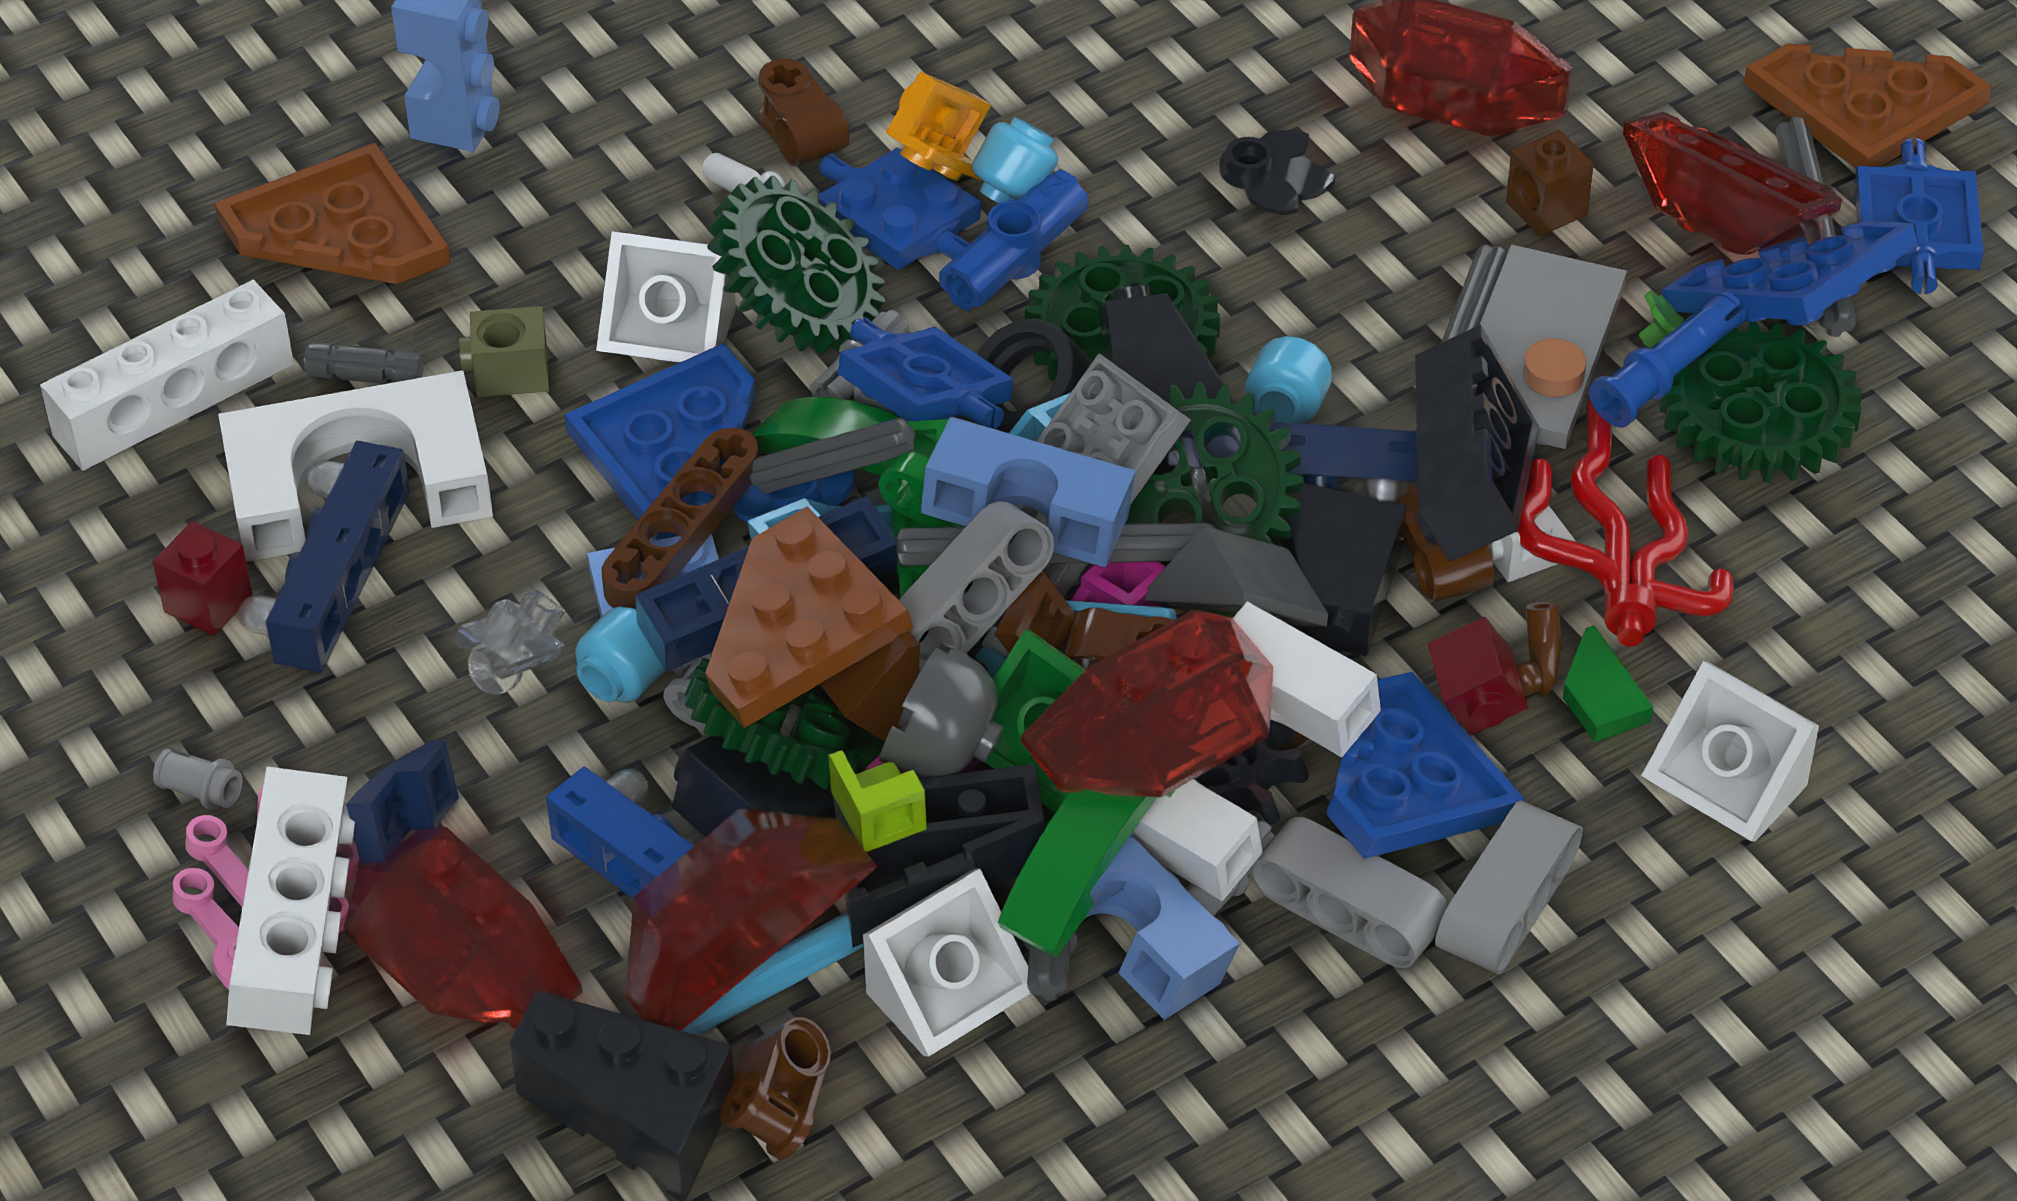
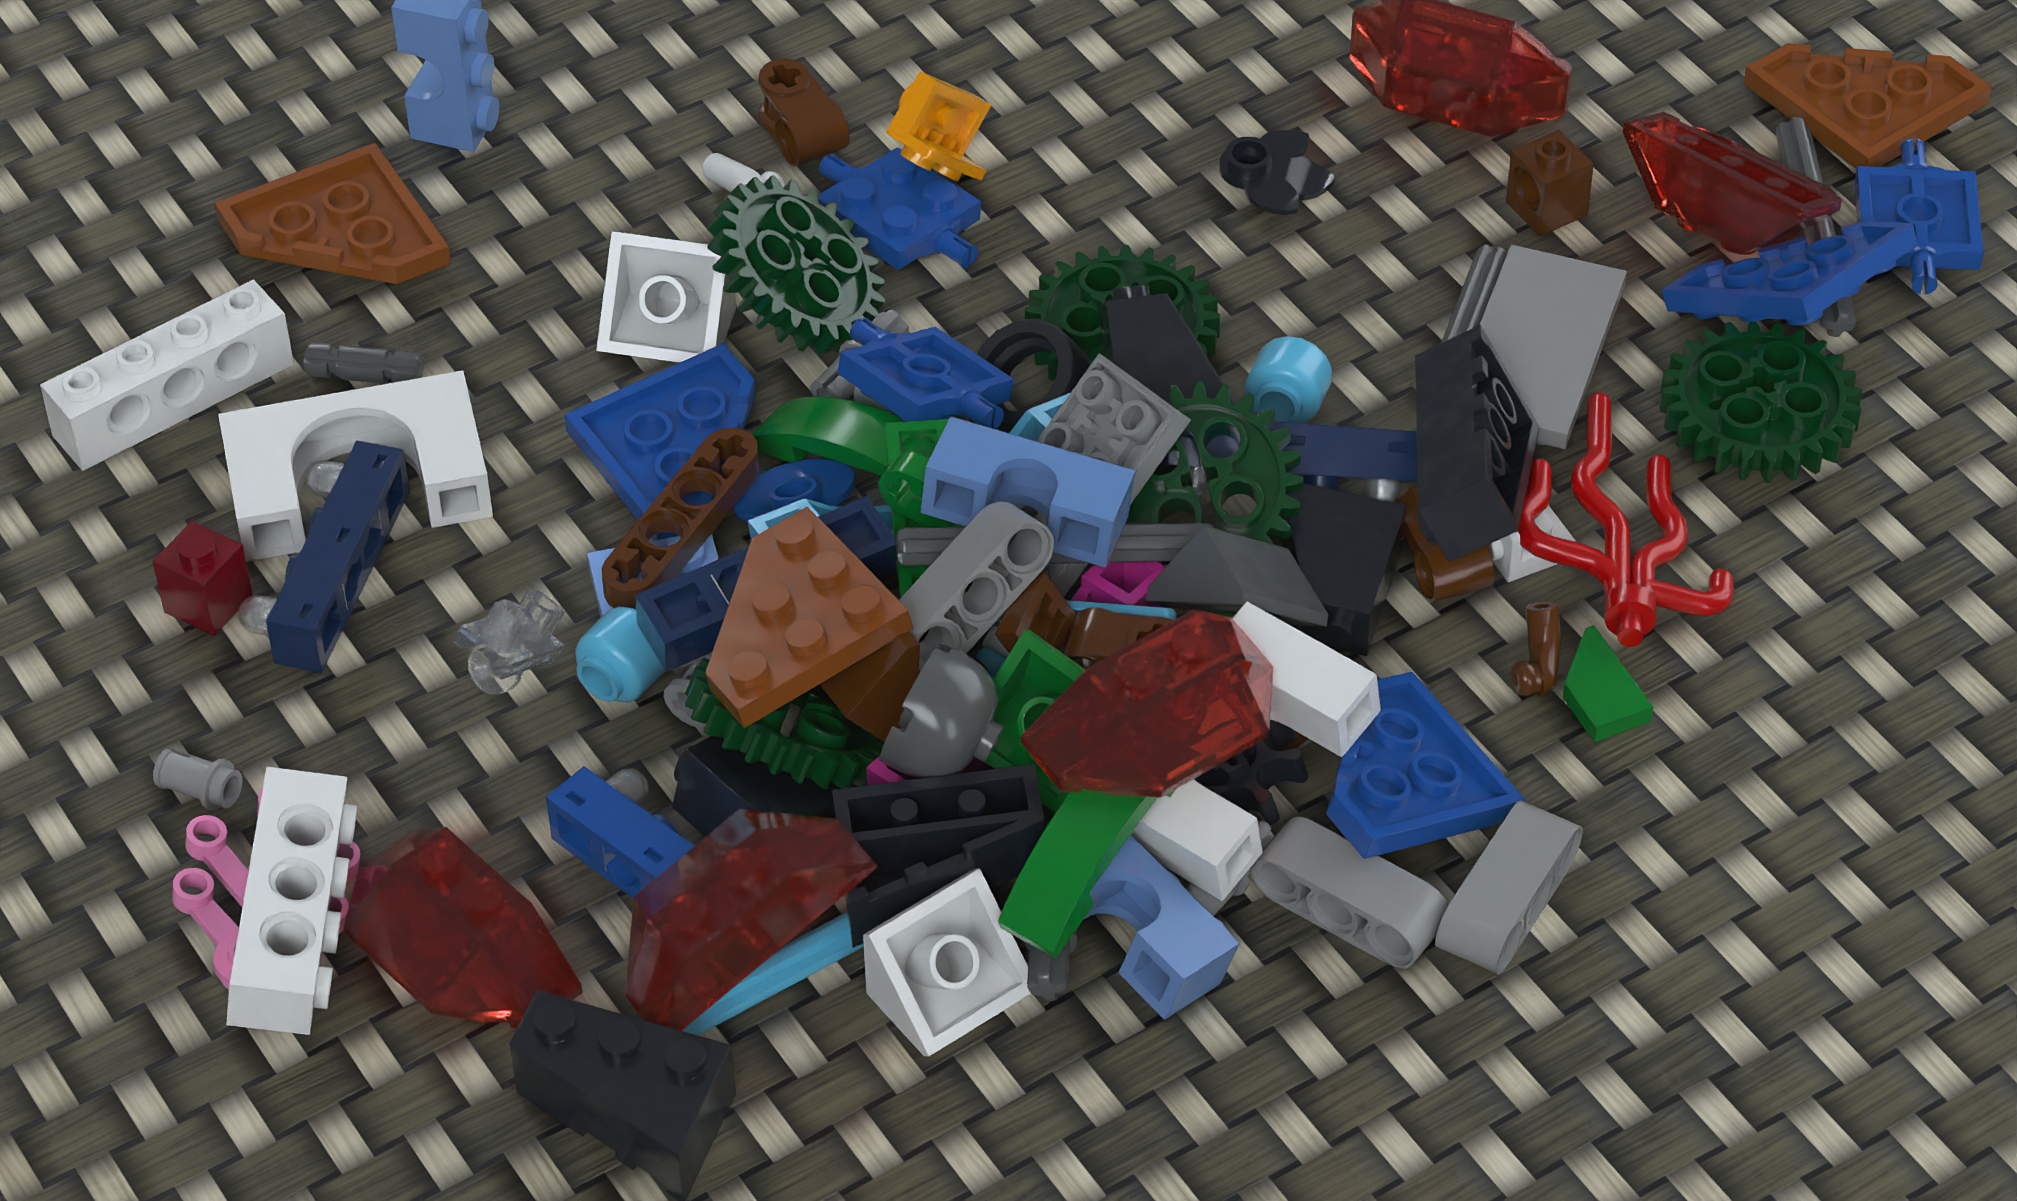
dark blue slope [346,740,459,863] -> none
olive brick [459,306,550,397] -> none
reddish brown piece [720,1017,831,1160] -> none
dark grey axle [750,418,916,494] -> none
lime panel [828,750,927,853] -> none
blue piece [939,169,1088,312] -> none
medium azure head [972,116,1058,203] -> none
dark red brick [1427,617,1529,735] -> none
nougat tile [1523,338,1586,397] -> none
blue pin [1589,291,1746,428] -> none
bright green plant [1639,290,1685,348] -> none
white slope [1641,661,1819,842] -> none

